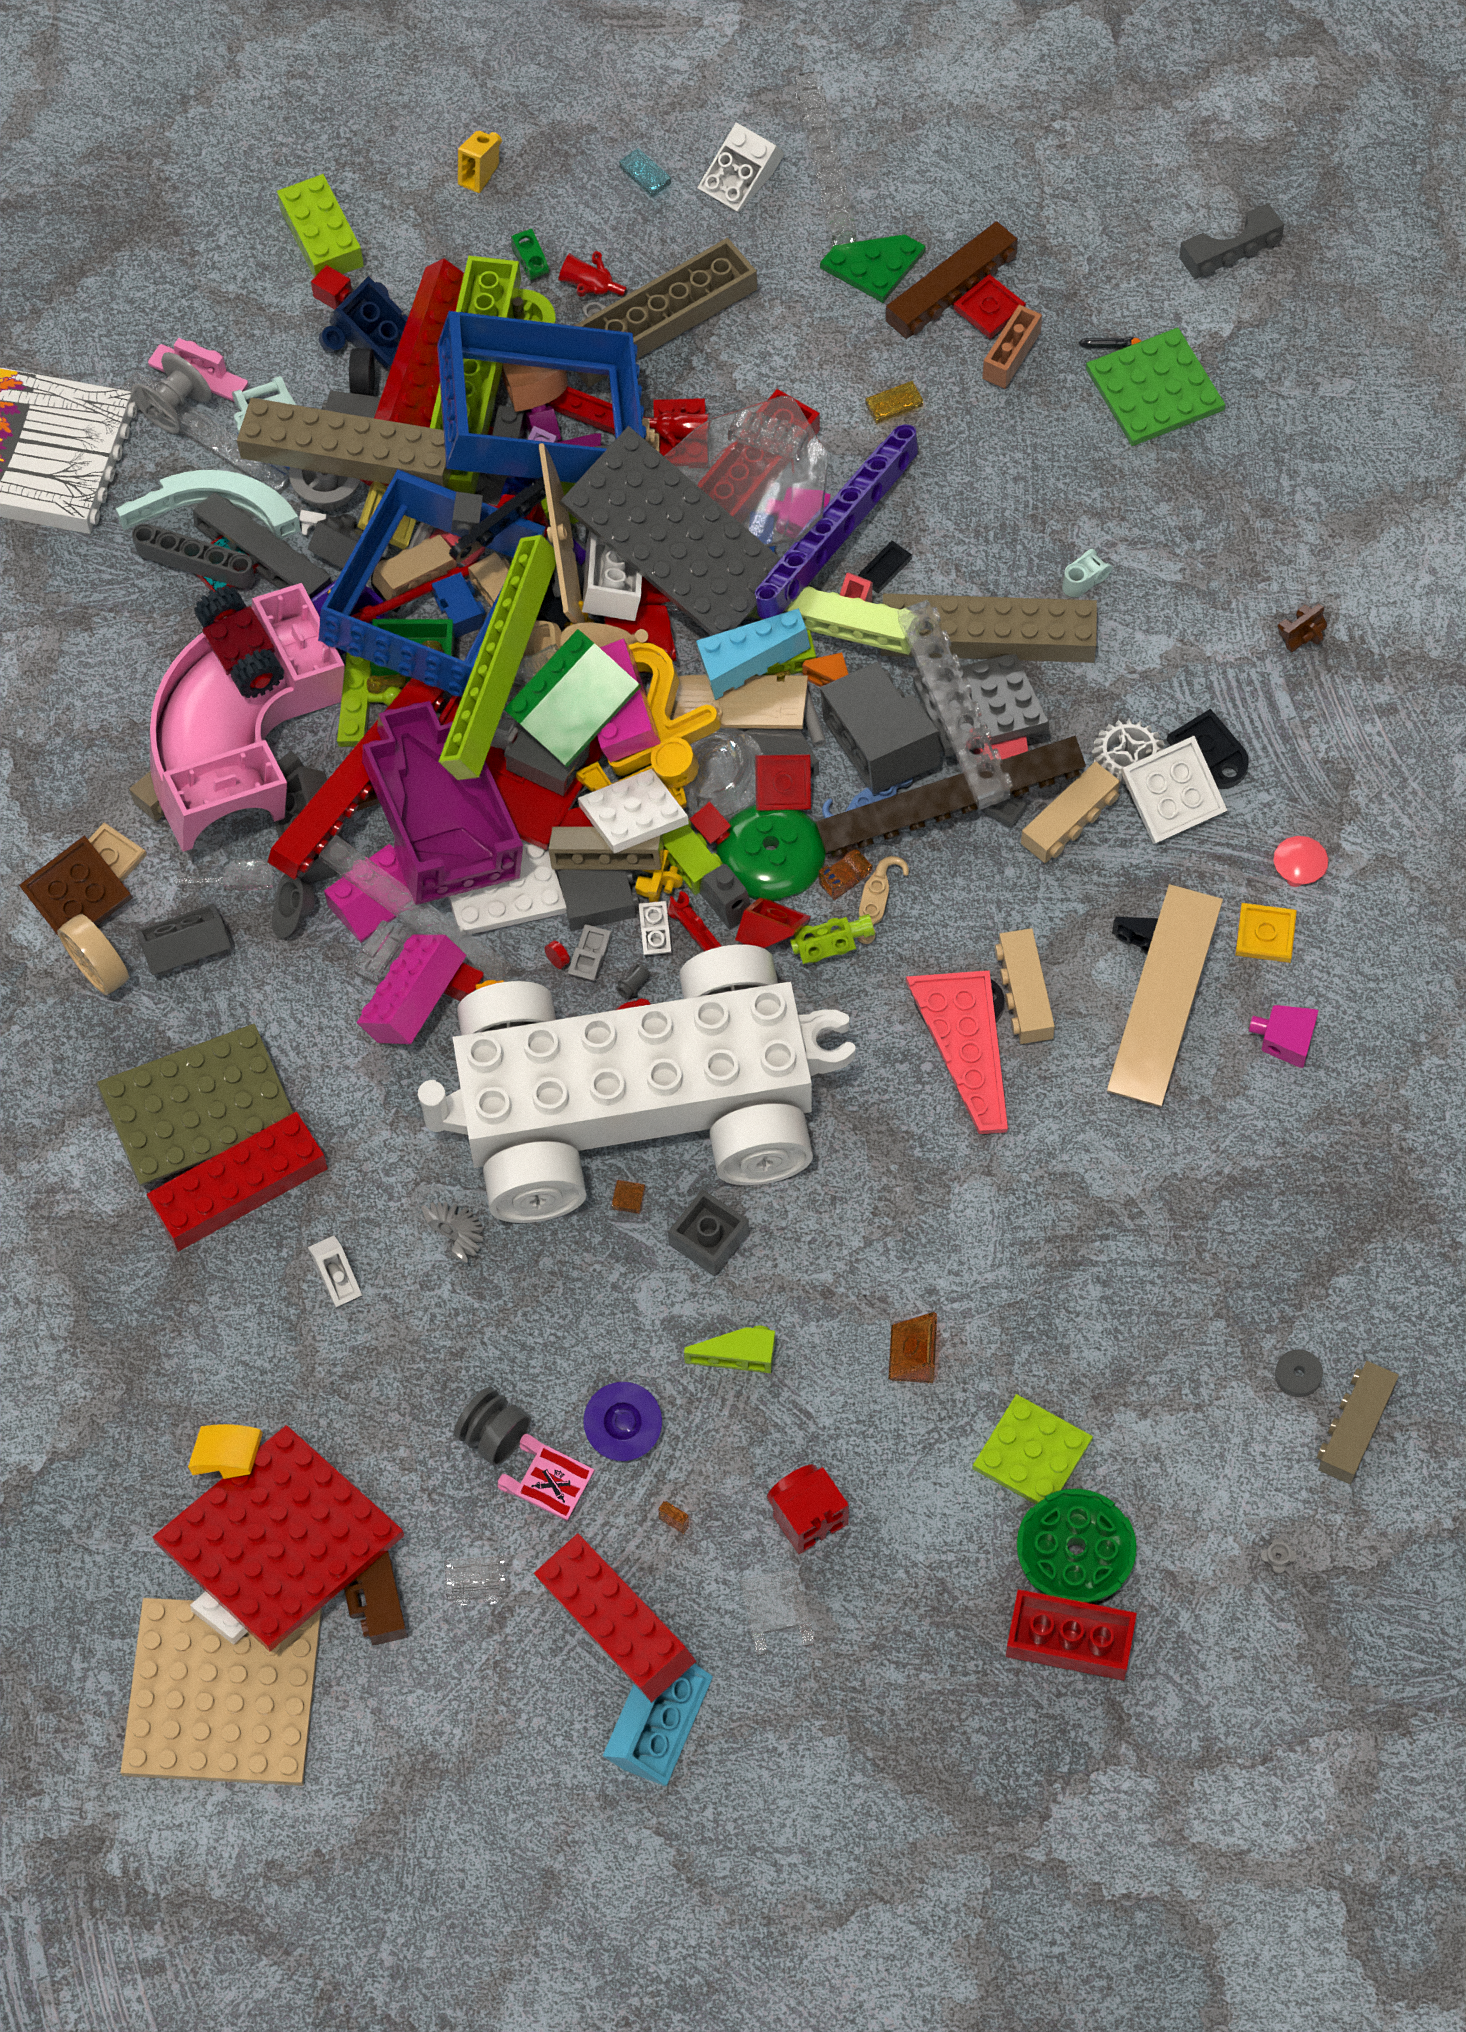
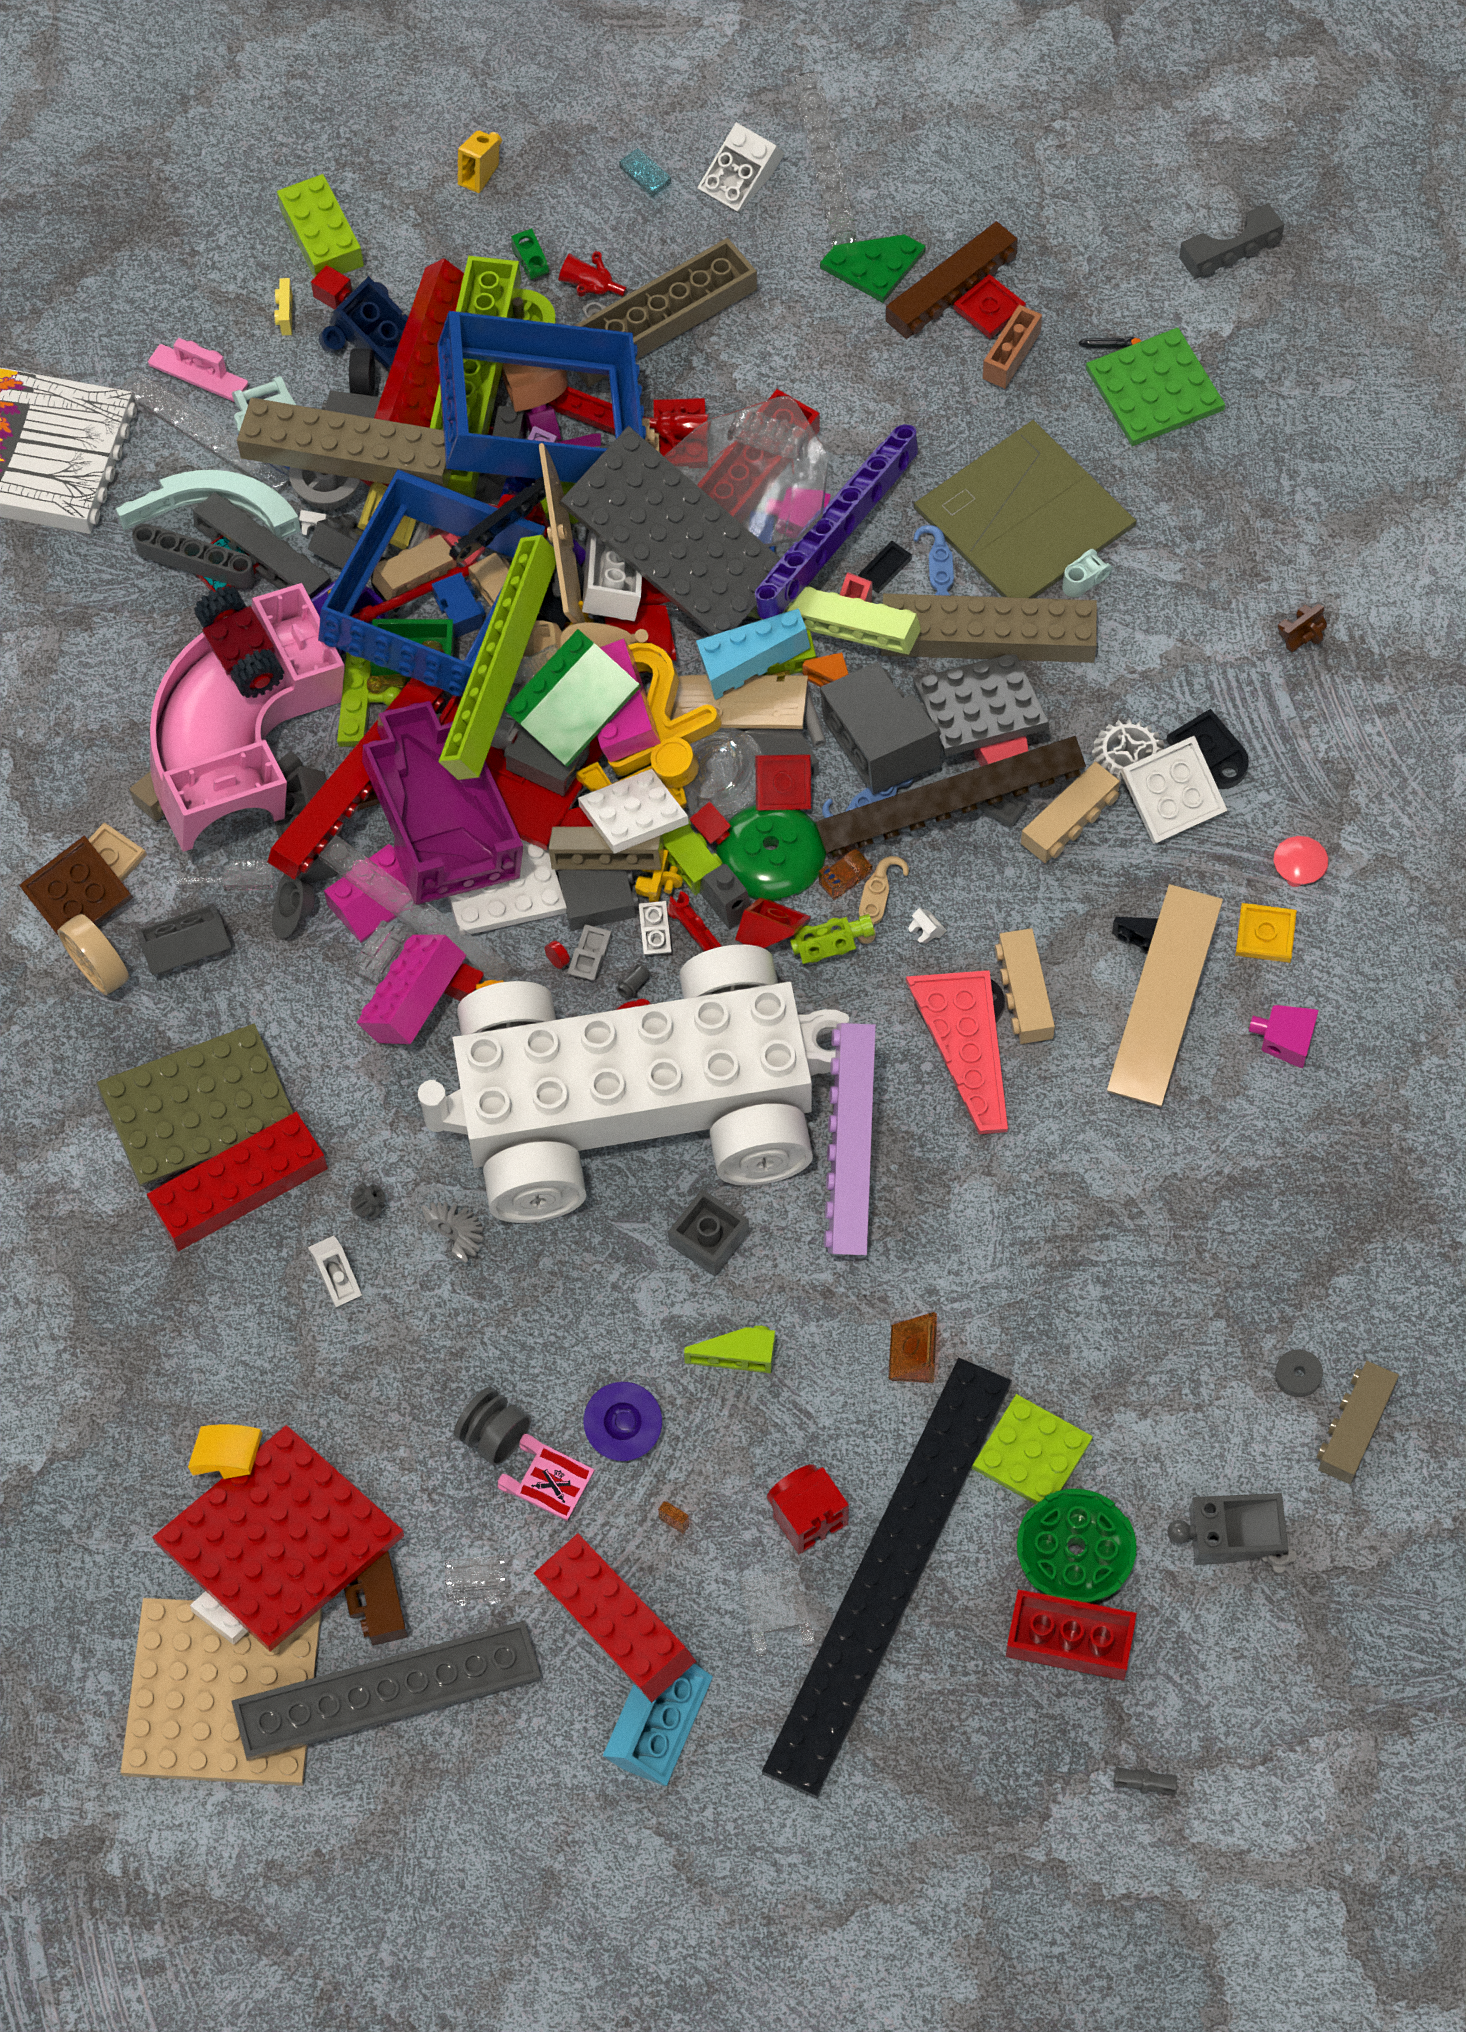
light grey piece [130,352,212,434] -> none
dark grey brick [451,491,483,536] -> none
clear orange tile [611,1180,645,1214] -> none
clear yellow plate [865,381,923,424] -> none
clear brick [897,599,1013,810] -> none
none -> dark grey plate [231,1621,541,1761]
none -> light yellow plate [275,278,293,335]
none -> dark grey gear [350,1182,386,1219]
none -> black plate [762,1357,1012,1799]
none -> lavender brick [824,1023,876,1255]
none -> white tile [908,908,947,944]
none -> olive tile [914,420,1136,598]
none -> medium blue piece [914,525,954,596]
none -> dark grey pin [1113,1767,1177,1795]
none -> dark grey slope [1167,1493,1289,1565]

